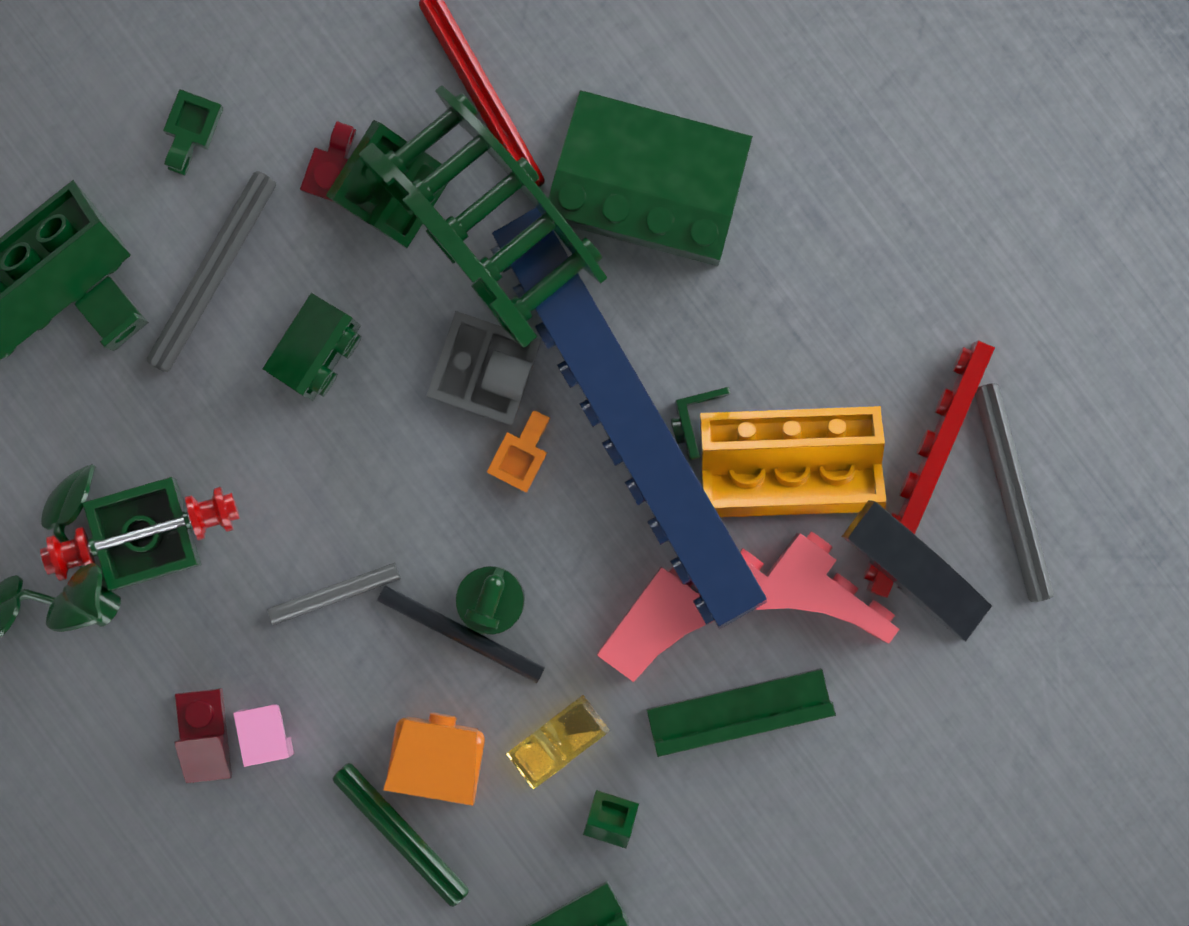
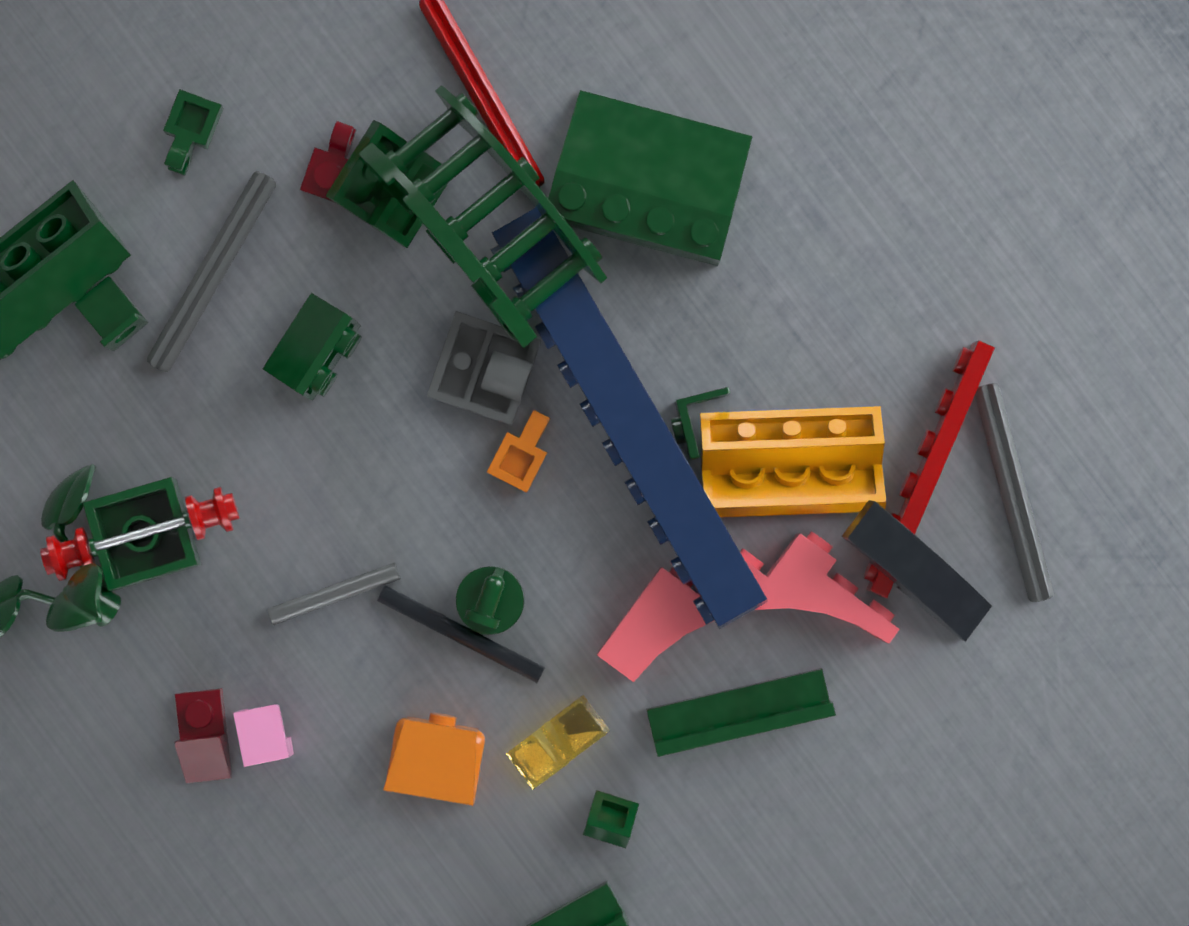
dark green axle [332,763,469,907] -> none

